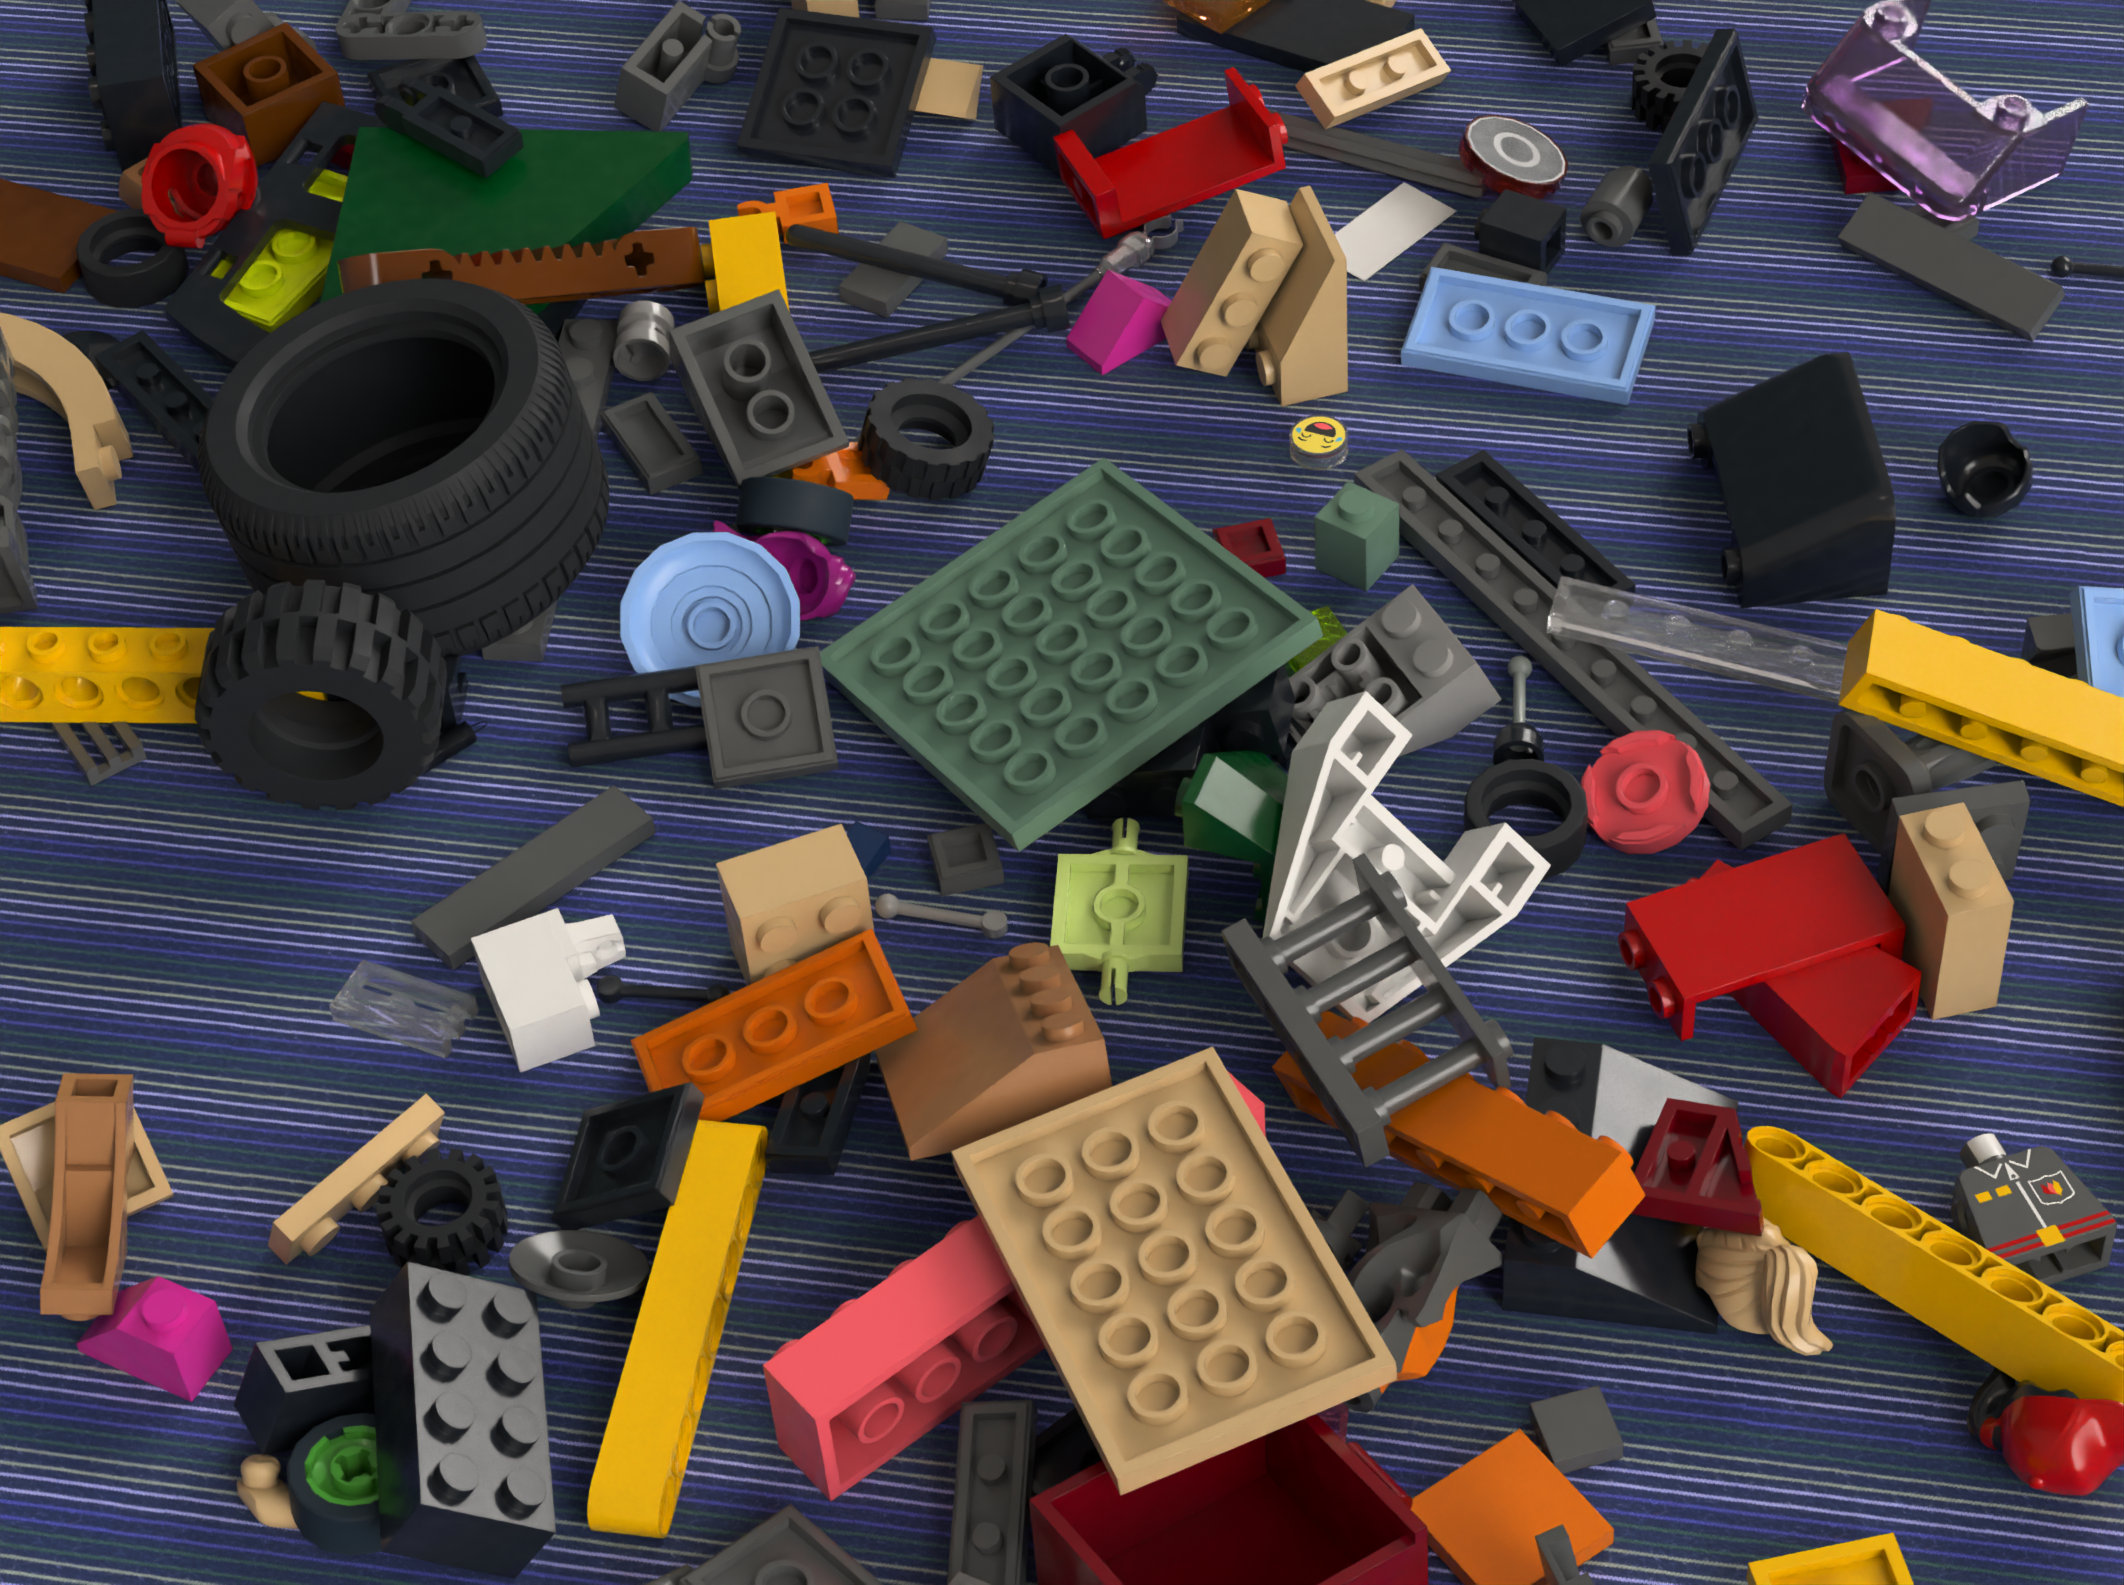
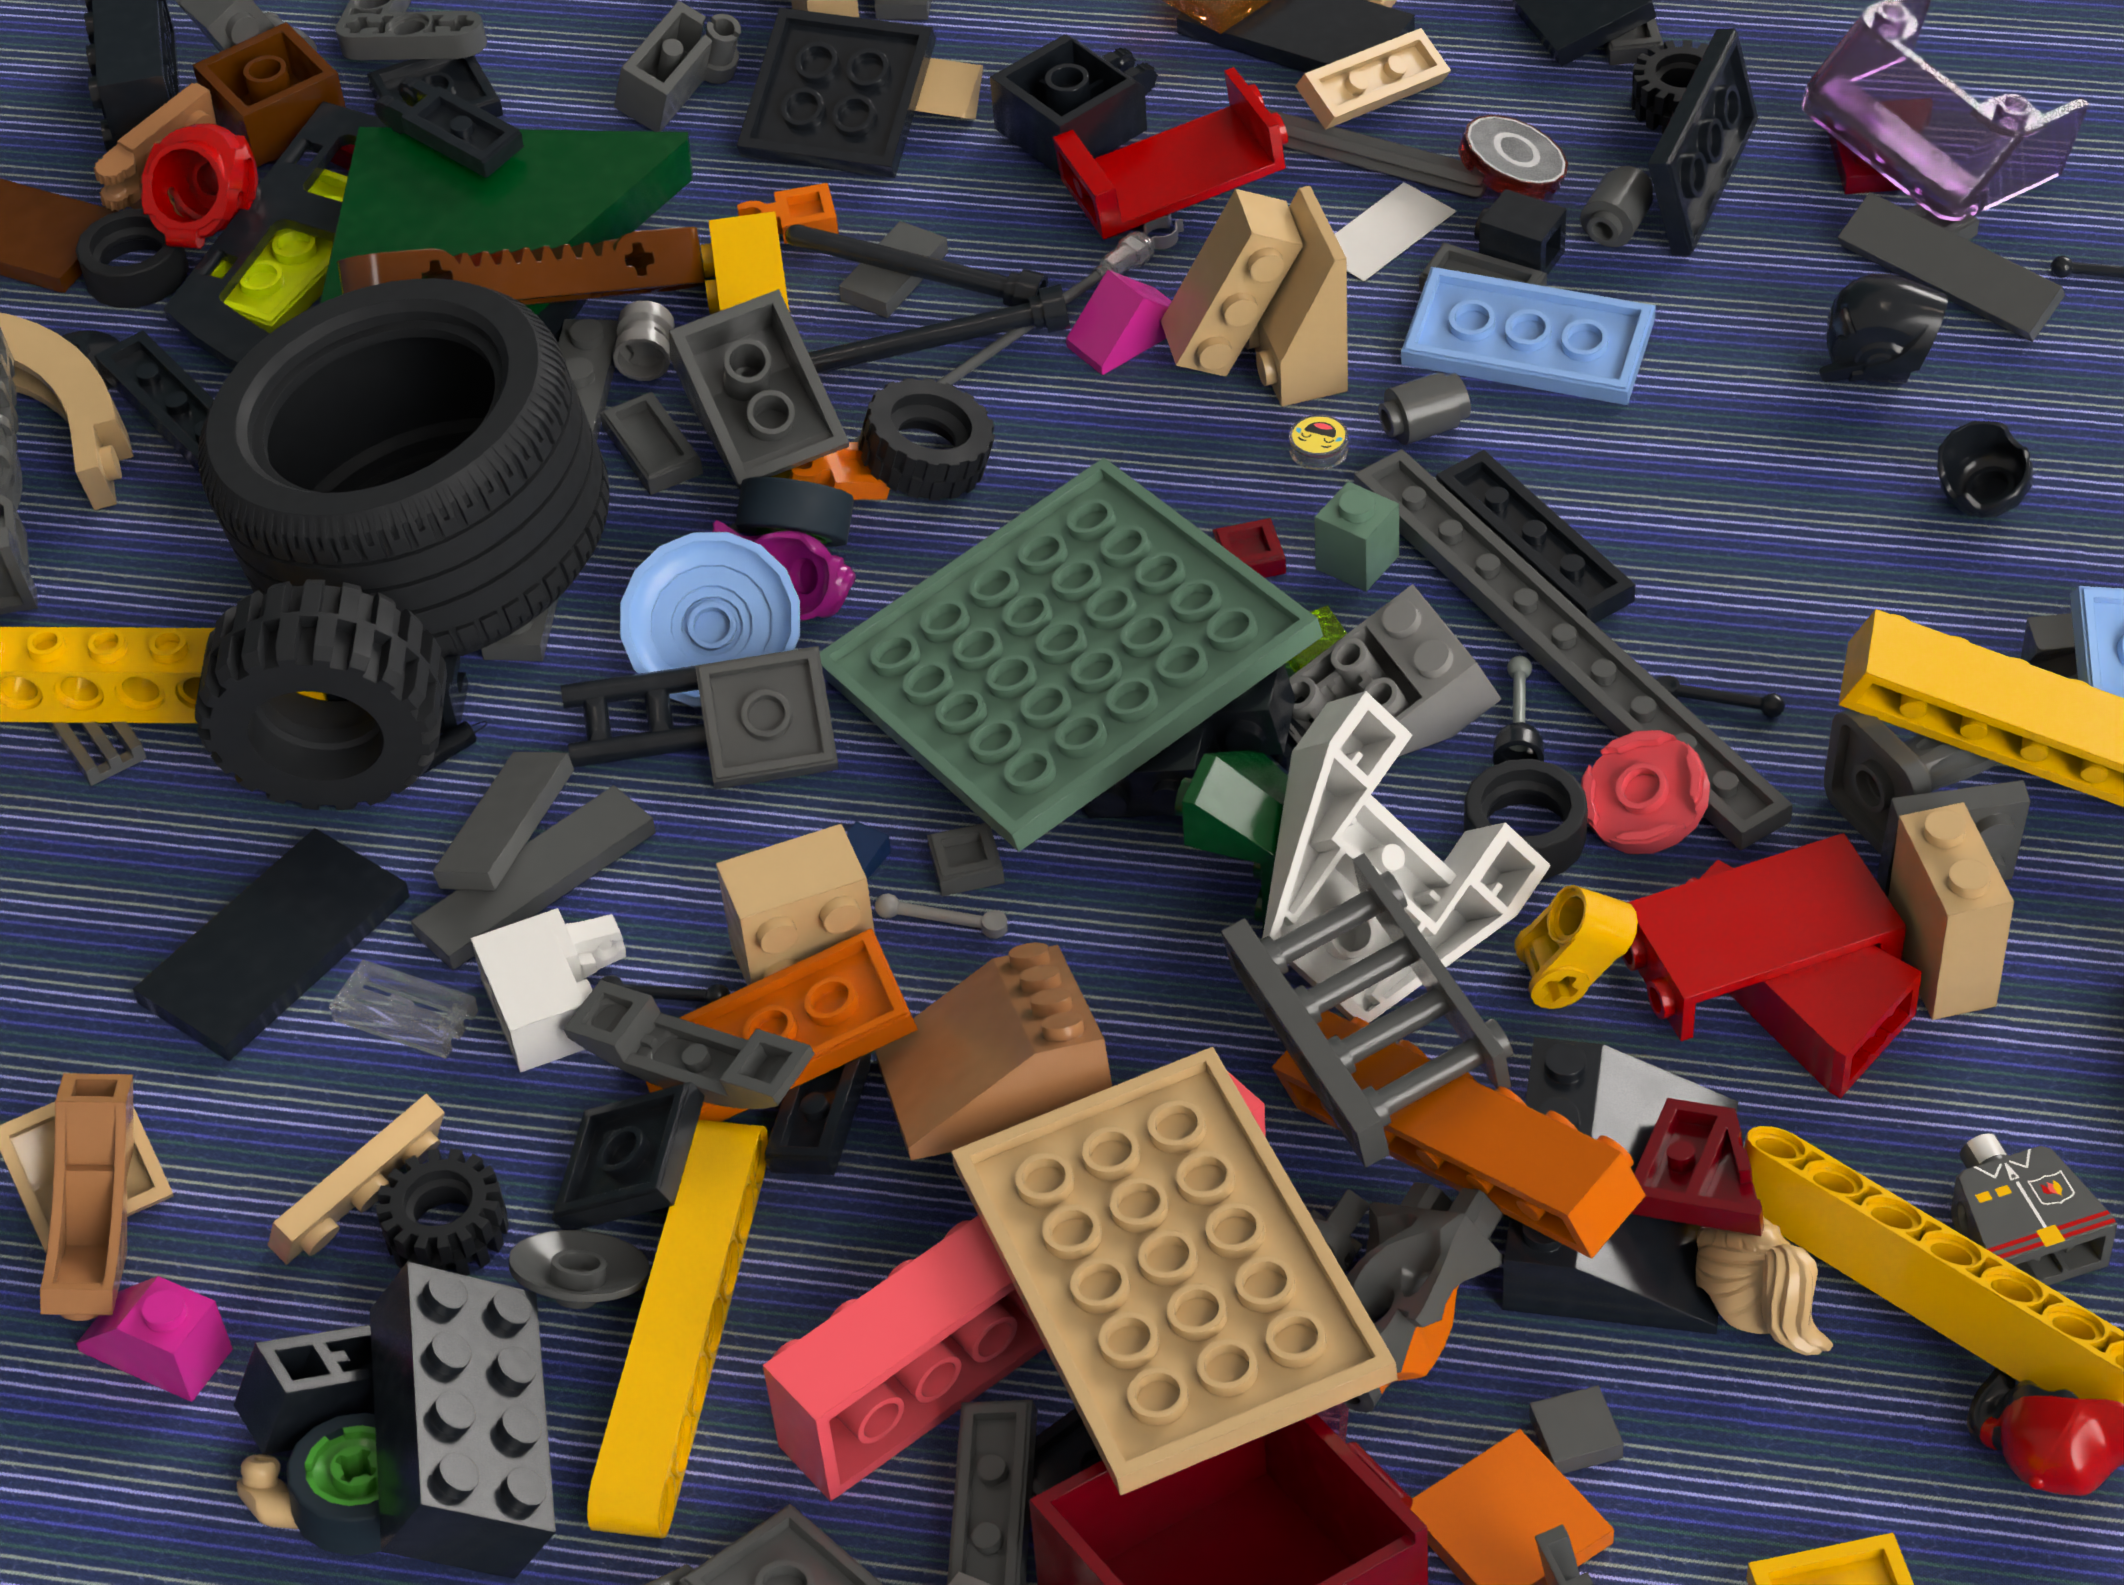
yellowish green plate [1050,818,1189,1005] -> none
clear tile [1546,576,1848,703] -> none
black windscreen [1687,351,1896,609] -> none
none -> medium nougat hinge [93,83,217,211]
none -> black tile [133,828,410,1061]
none -> dark grey tile [432,752,574,891]
none -> dark grey slope [563,980,815,1109]
none -> dark grey brick [1378,372,1471,445]
none -> yellow piece [1514,885,1638,1009]
none -> black hinge [1656,675,1785,718]
none -> black helmet [1819,274,1948,384]

